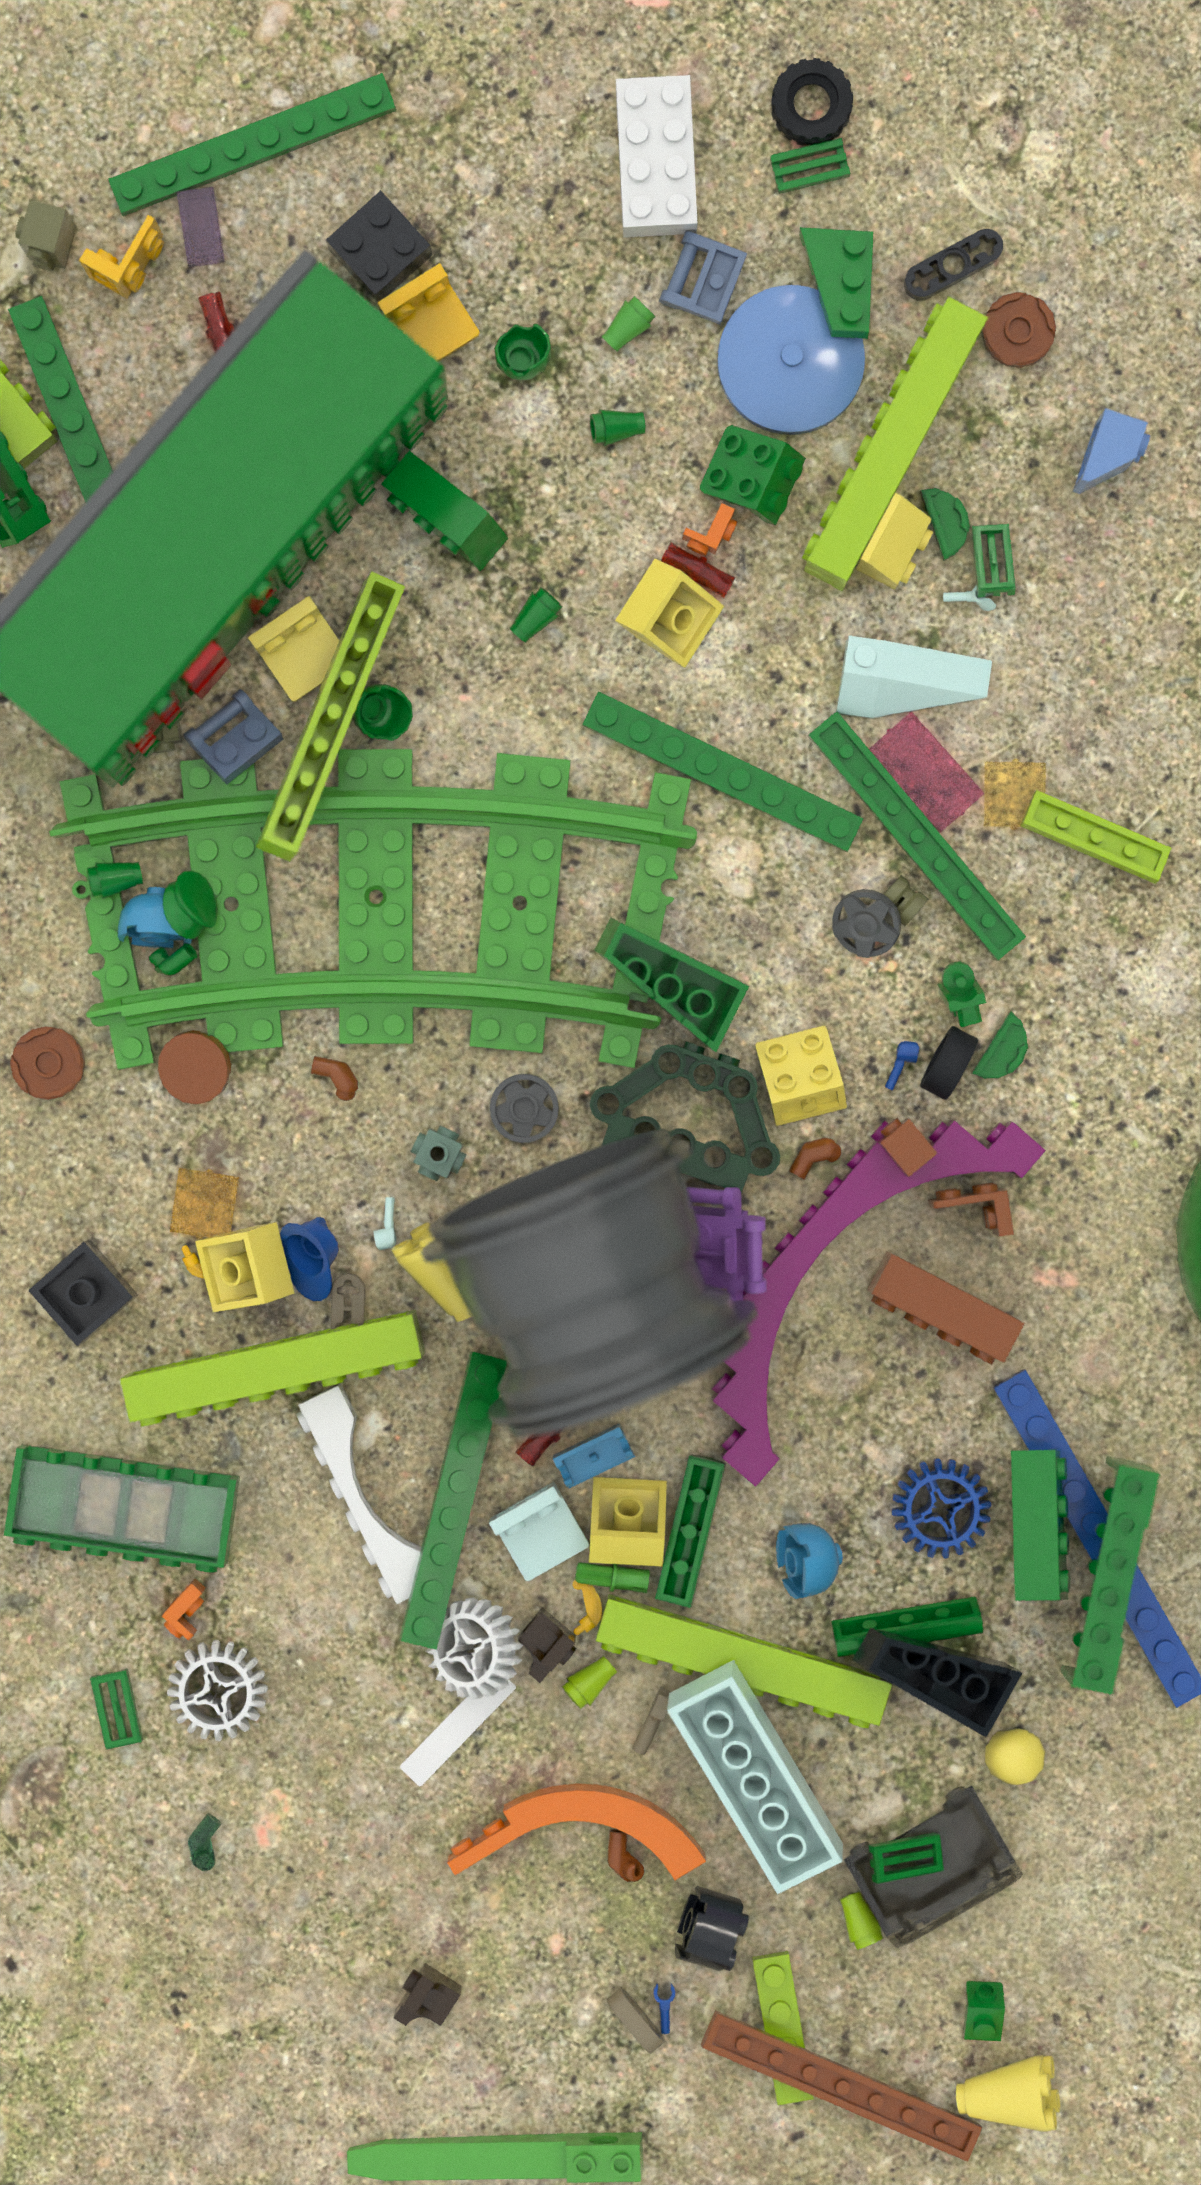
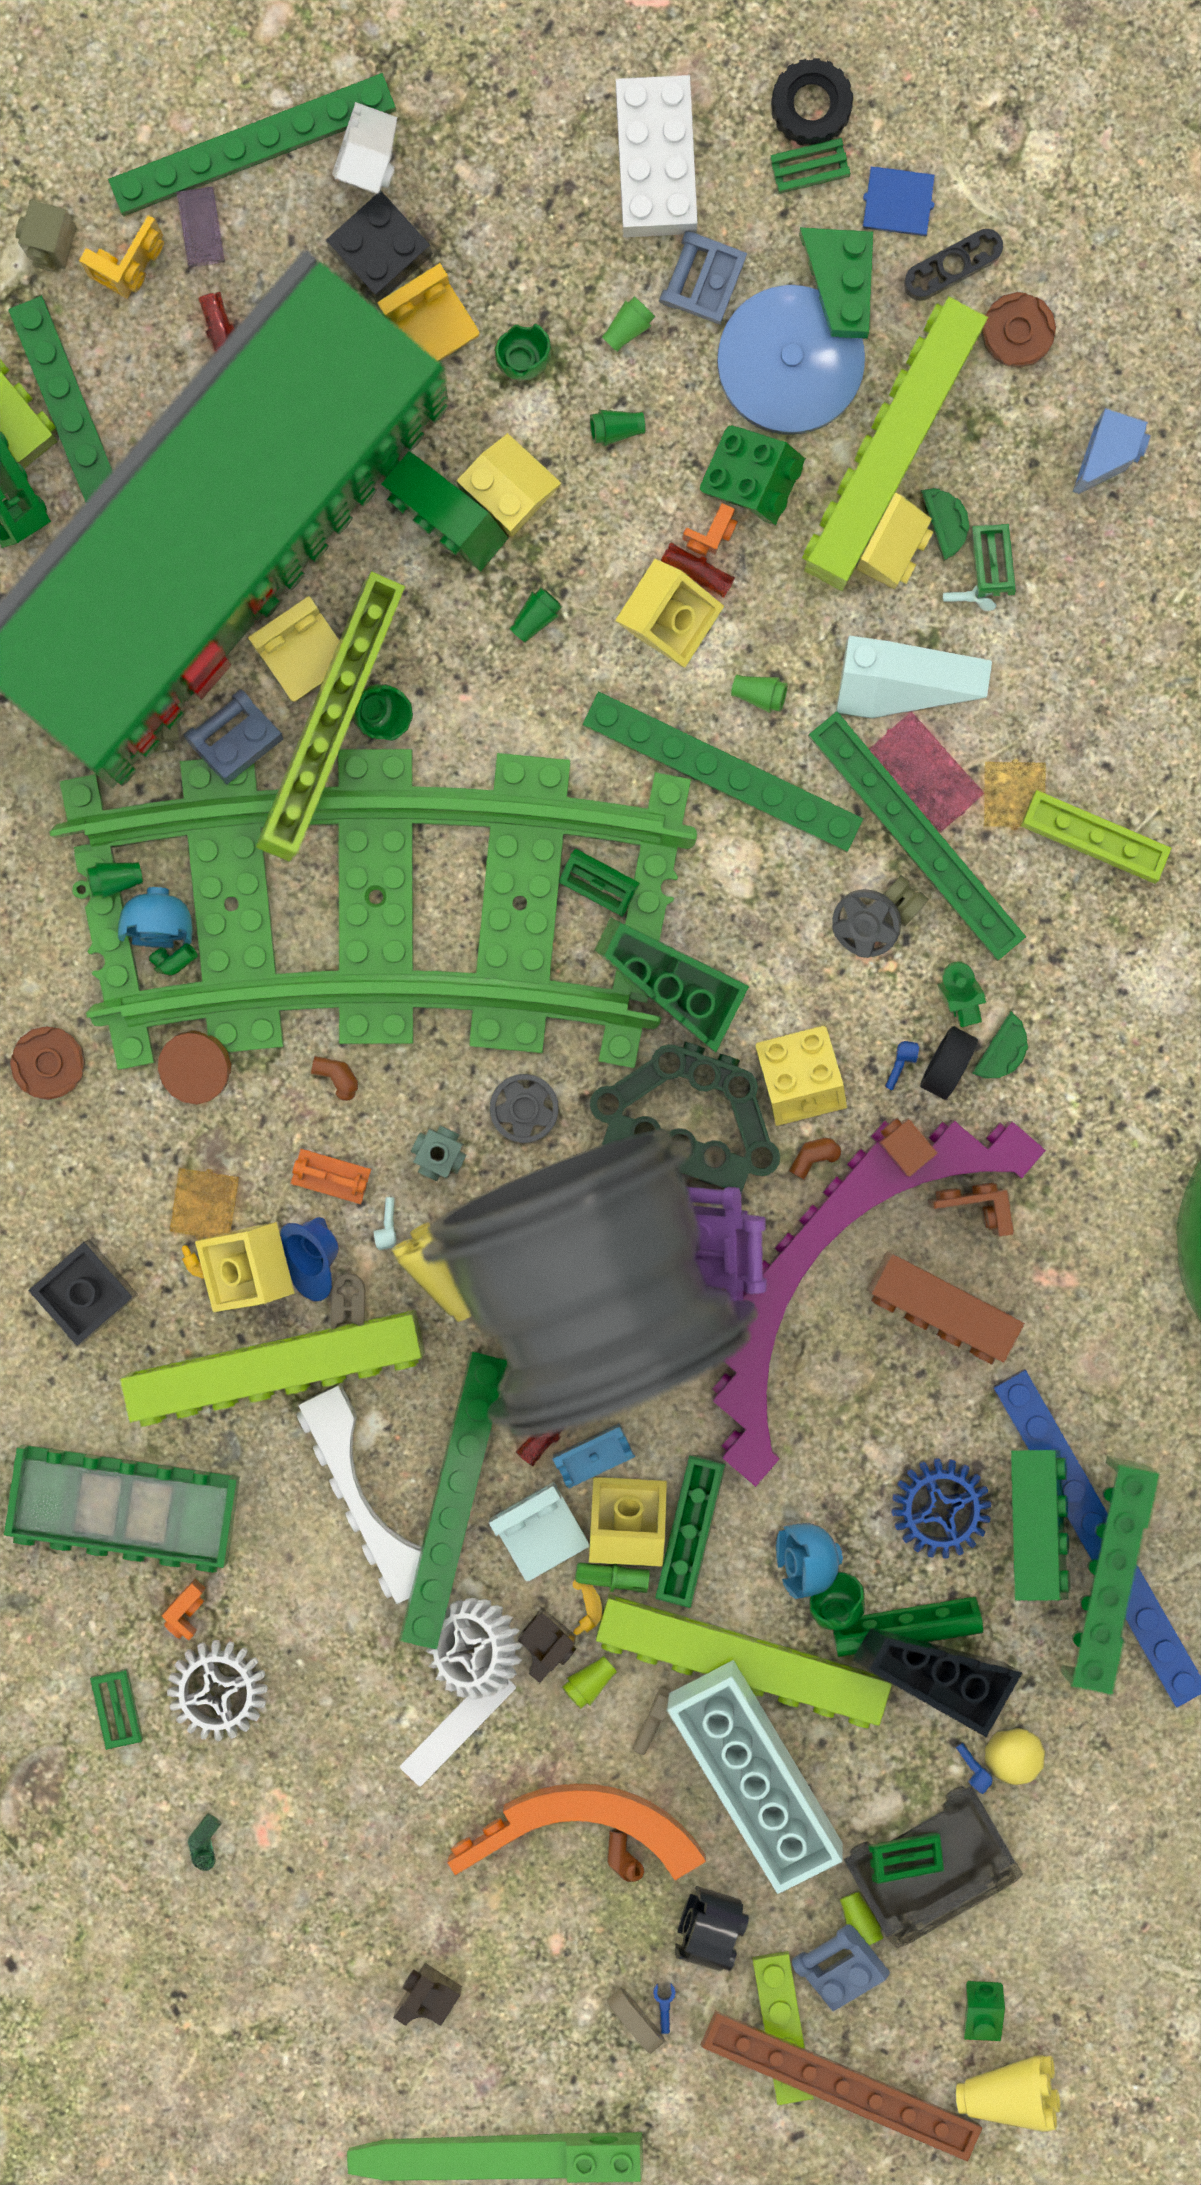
green piece [163,871,217,939] -> none
none -> orange hinge [290,1148,371,1204]
none -> white wedge [332,102,397,193]
none -> light yellow slope [456,433,562,538]
none -> green tile [559,848,640,917]
none -> bright green cone [731,675,788,713]
none -> sand blue plate [792,1925,890,2011]
none -> green hair [809,1572,865,1631]
none -> blue piece [863,166,935,236]
none -> blue hand [956,1743,993,1794]

